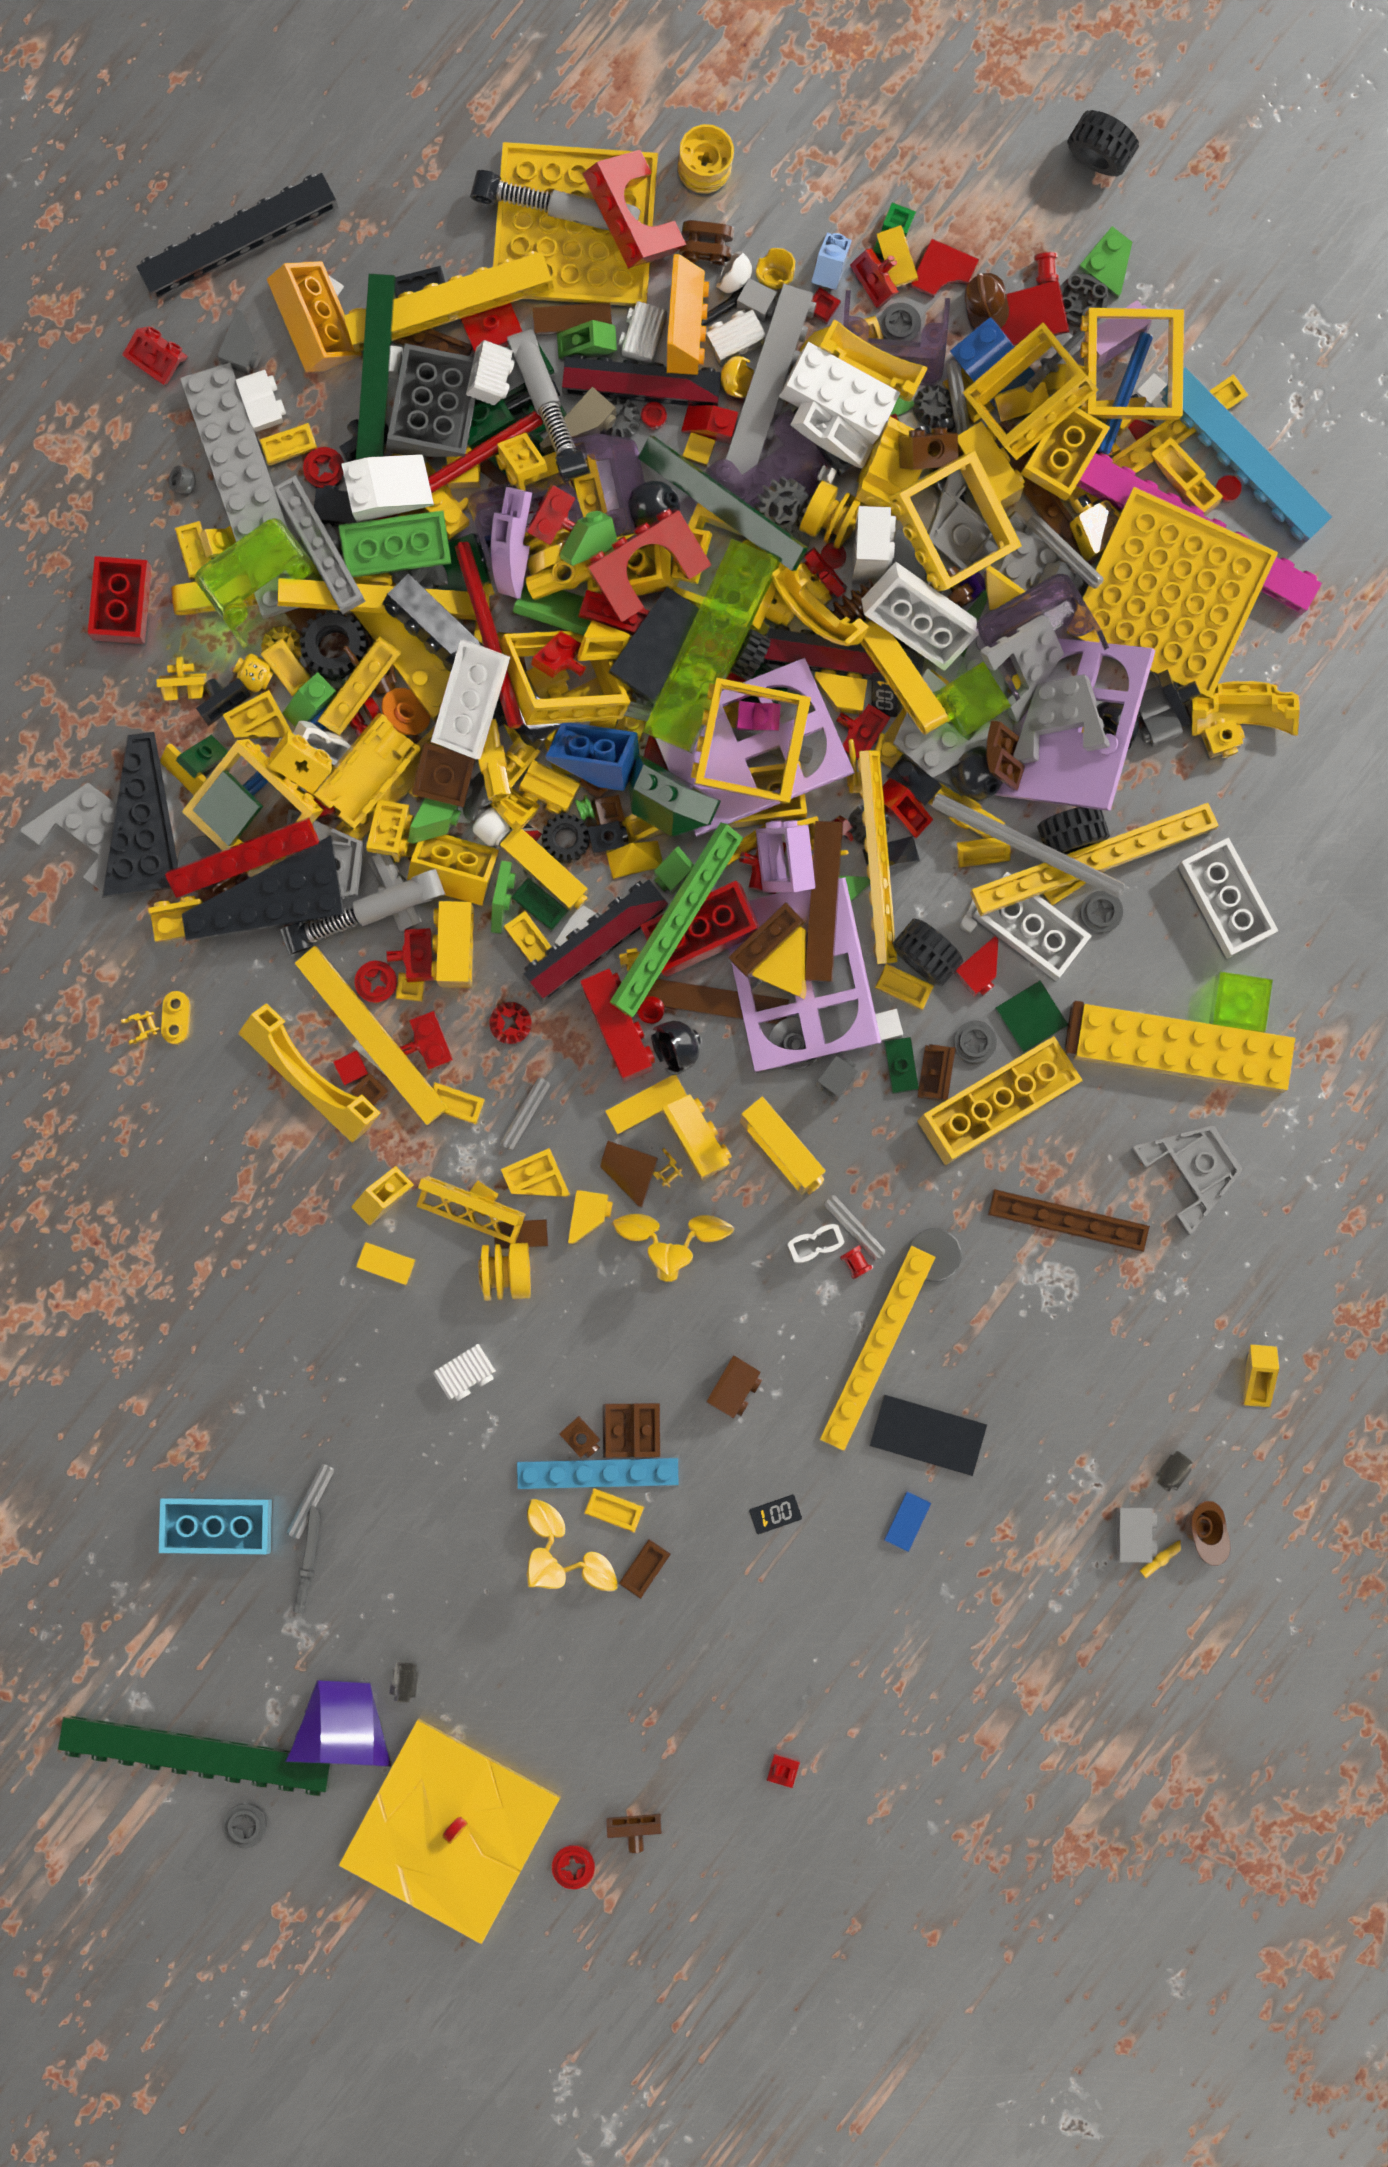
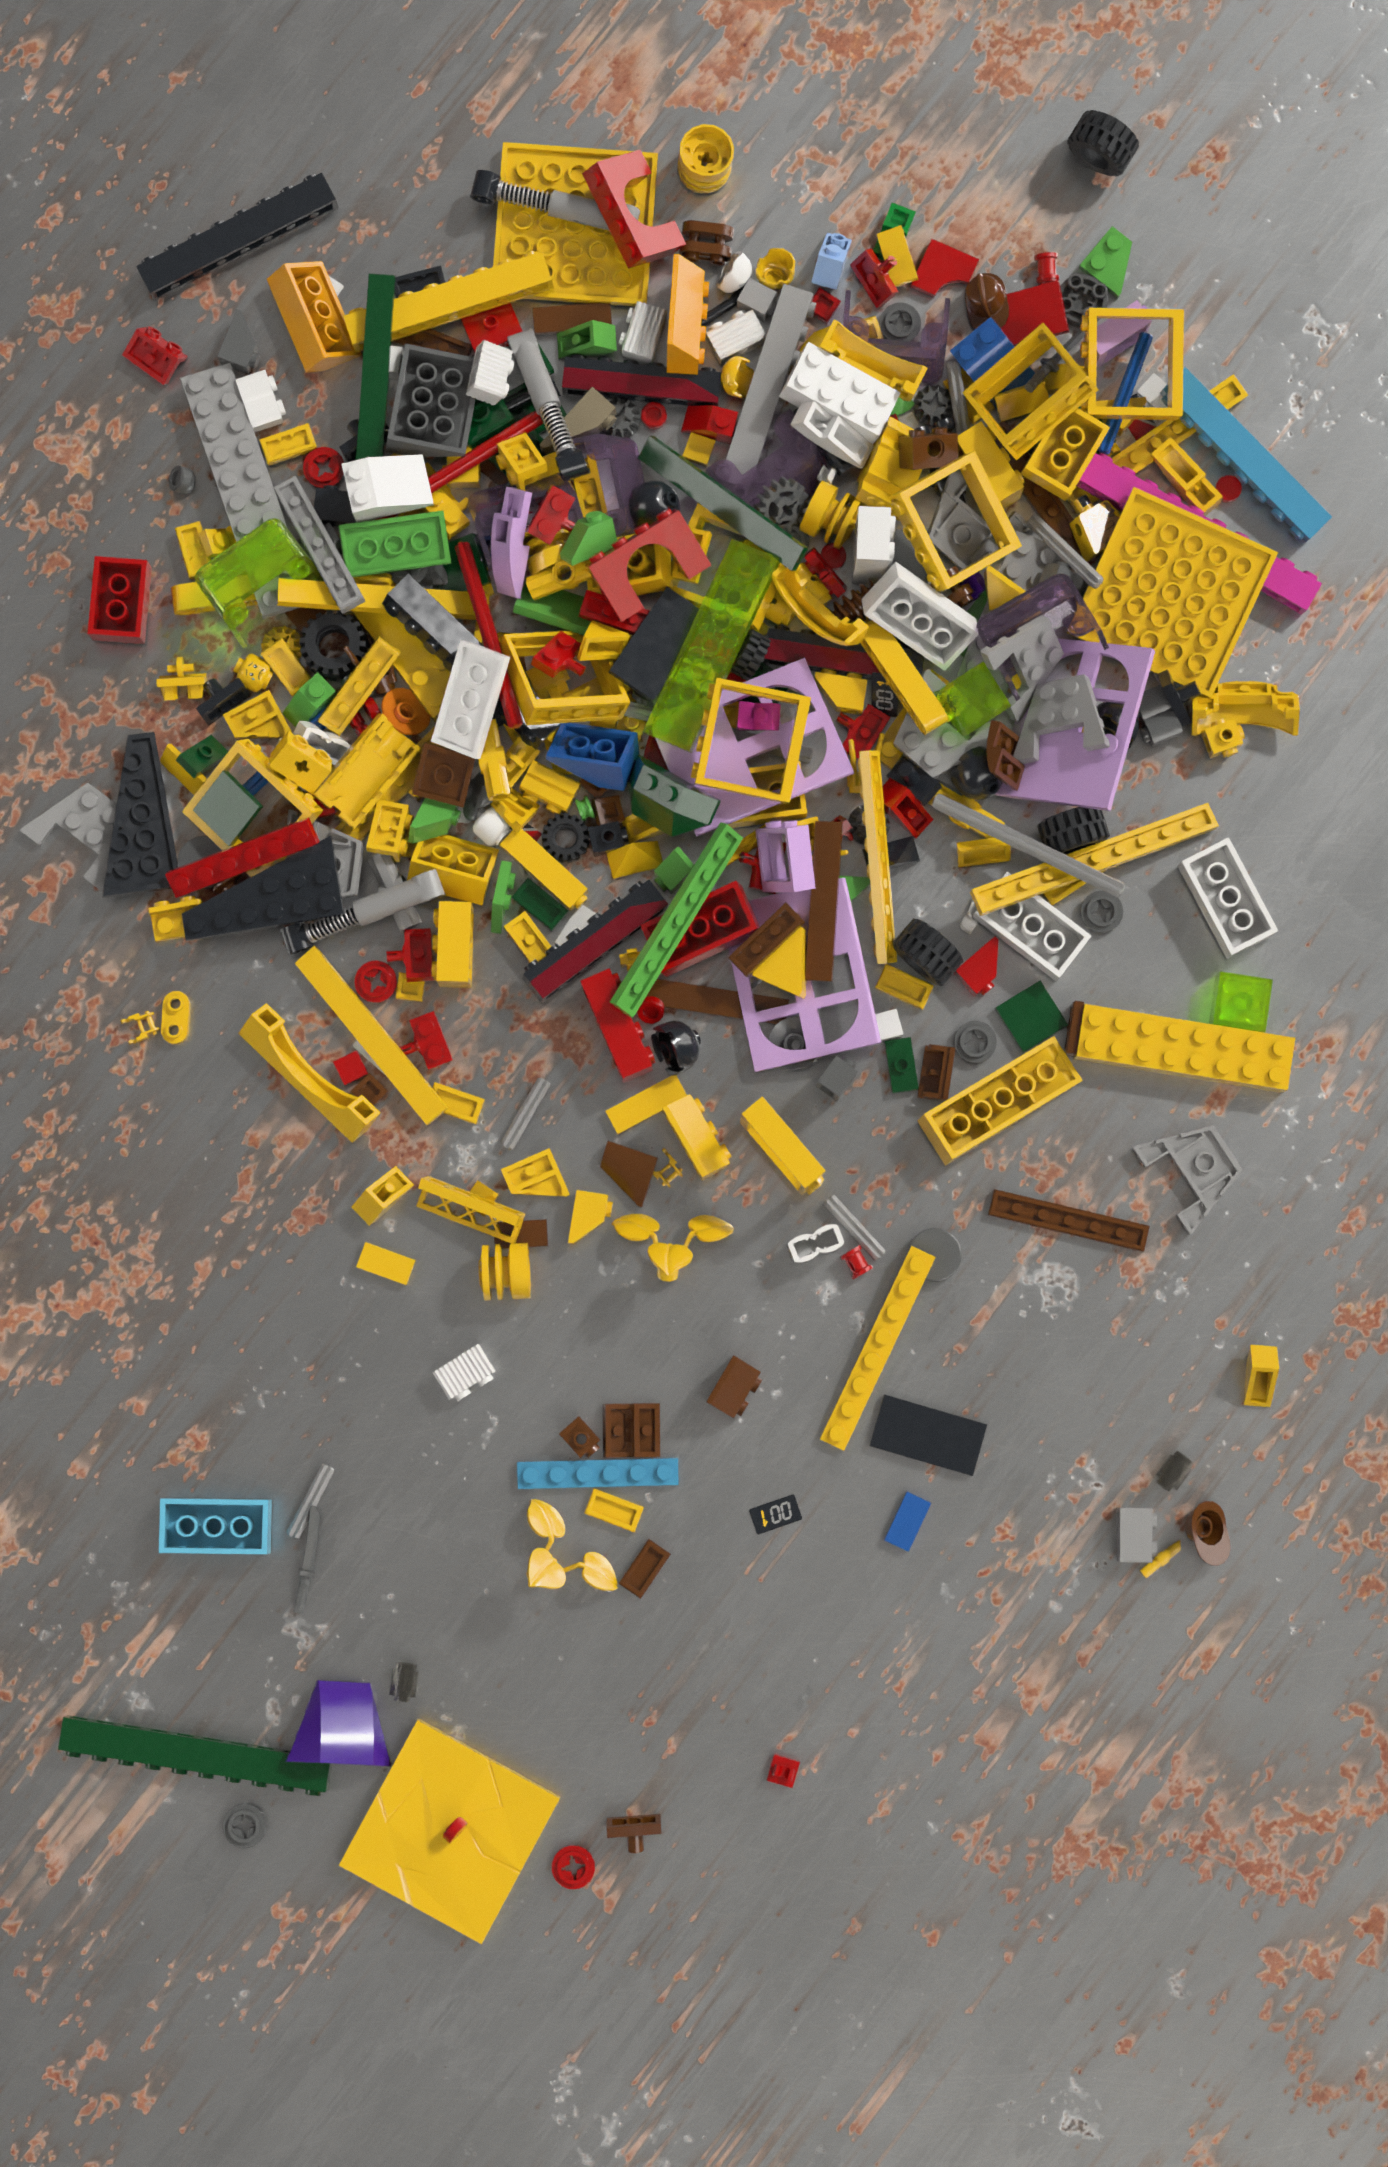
red gear [489,1002,532,1044] -> none

